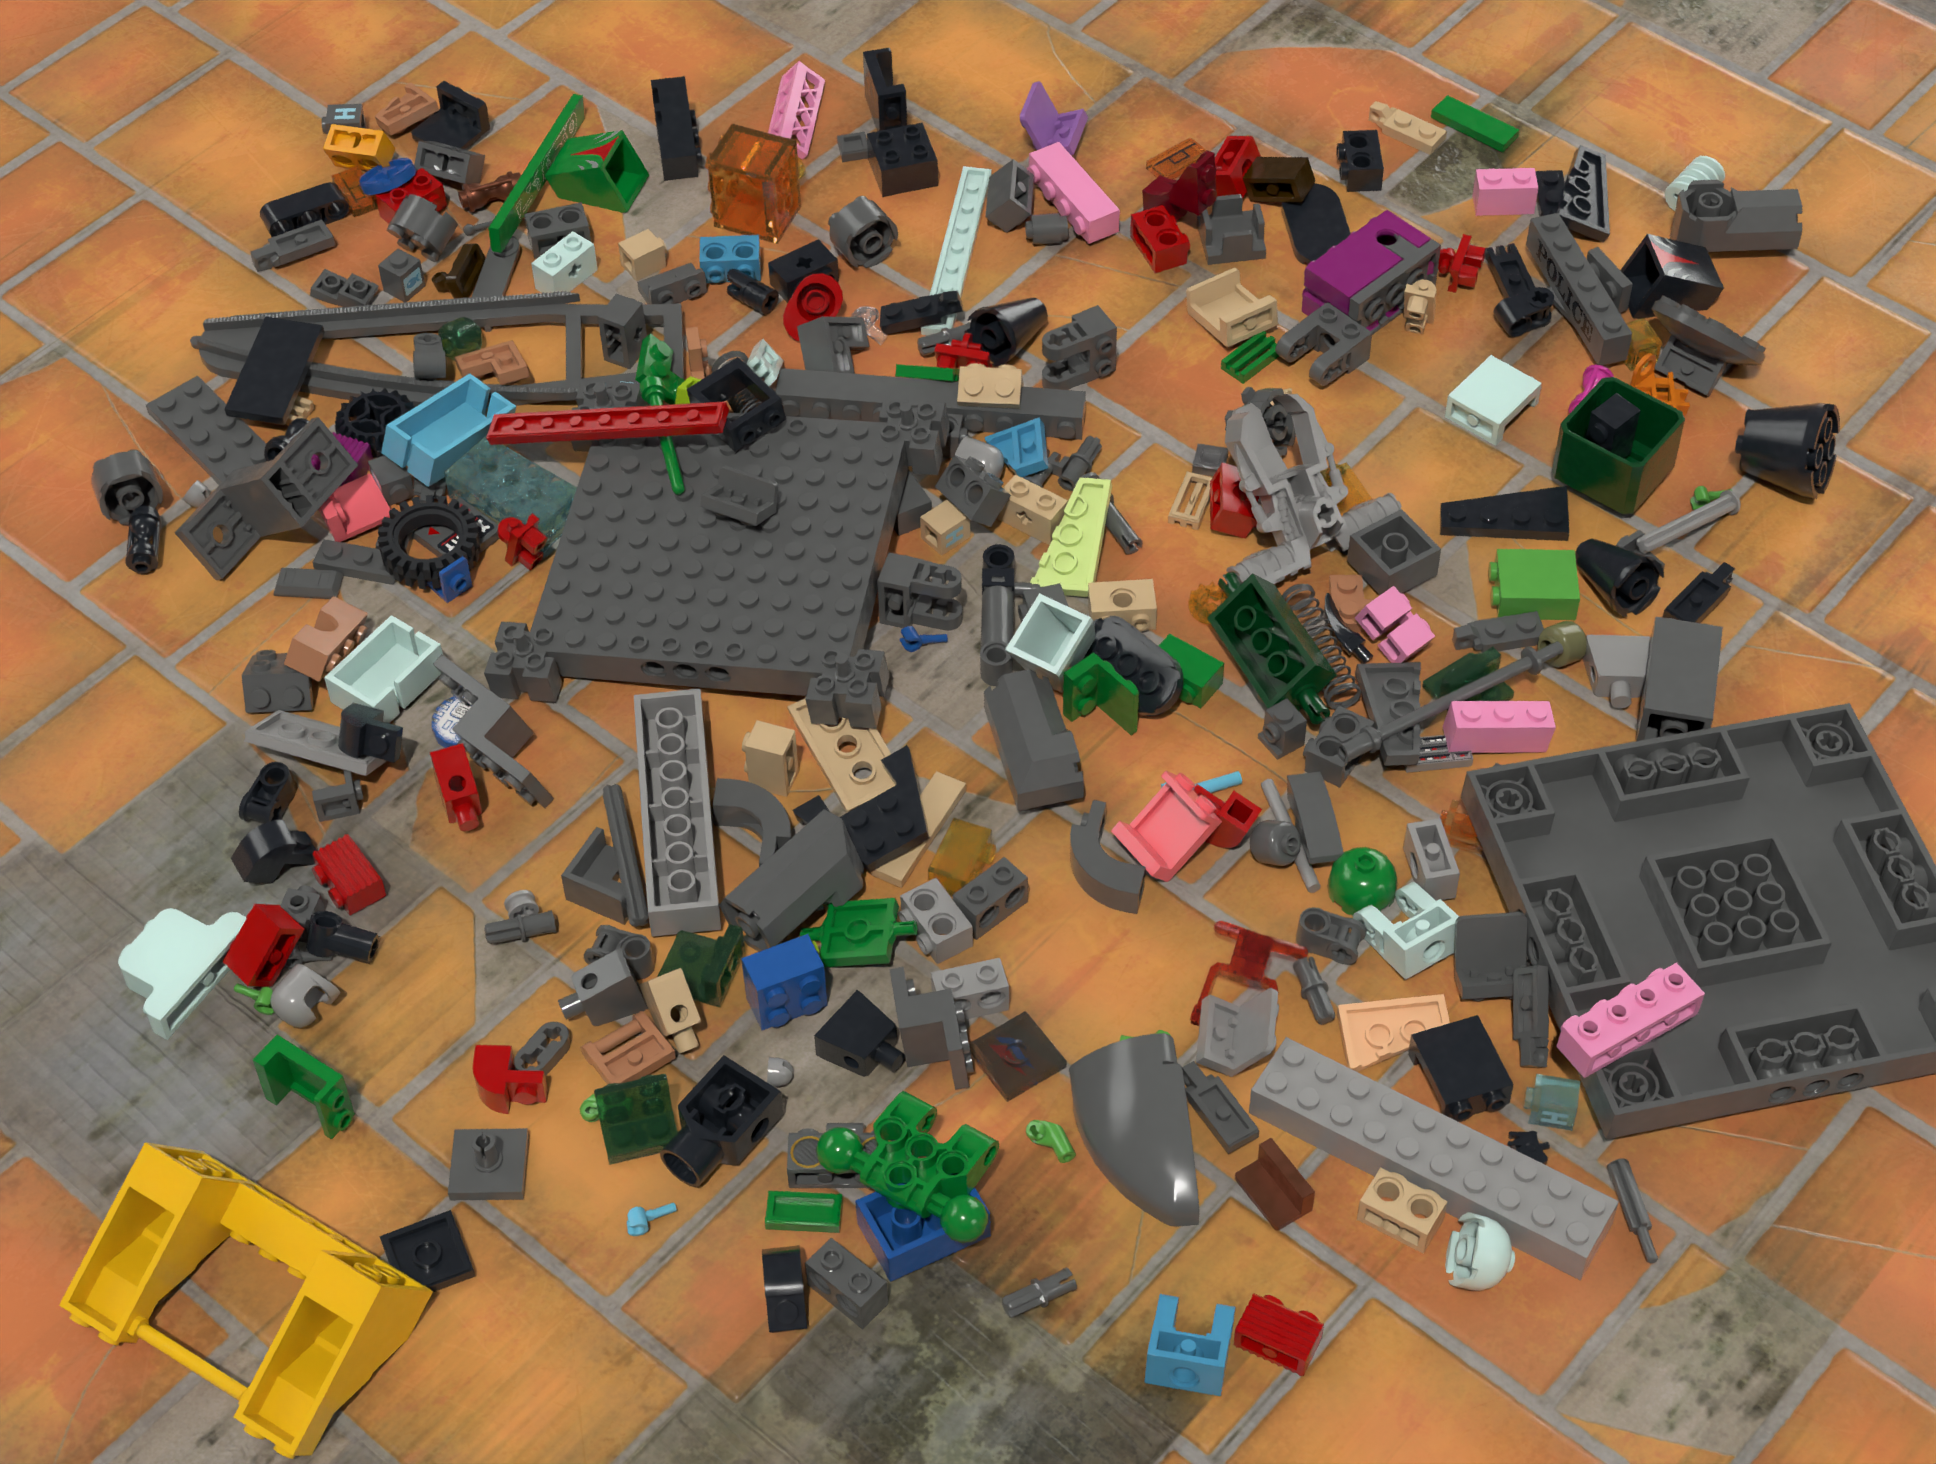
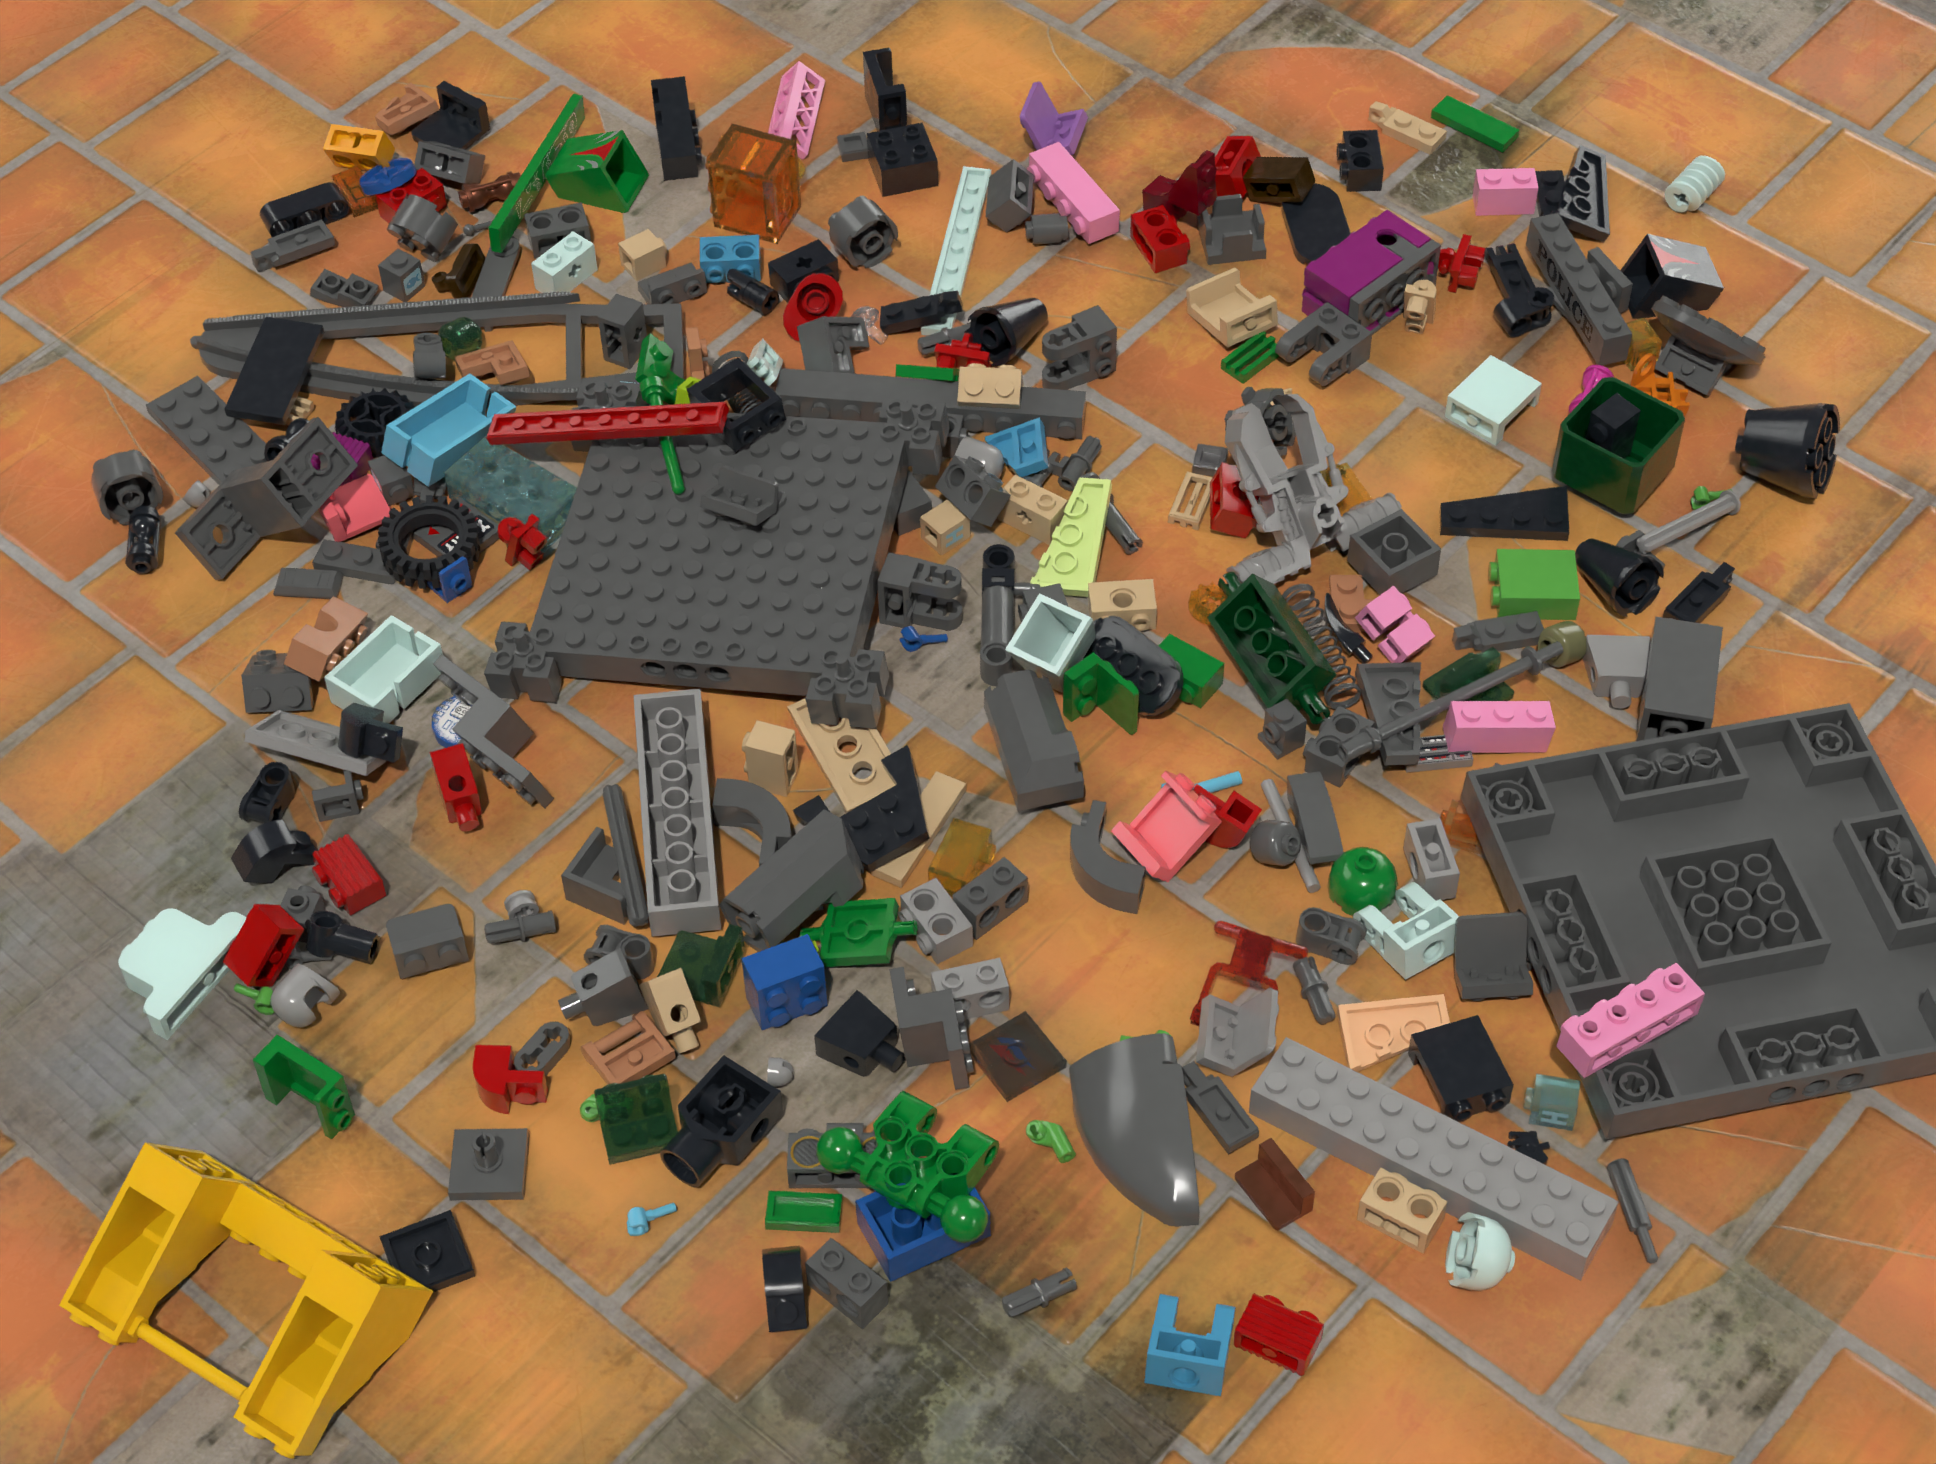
dark grey brick [322,104,367,134] -> none
clear orange tile [1146,137,1206,179] -> none
dark grey hinge [1513,965,1549,1068] -> none
dark grey brick [1670,180,1802,252] -> none
none -> dark grey bracket [386,904,469,979]

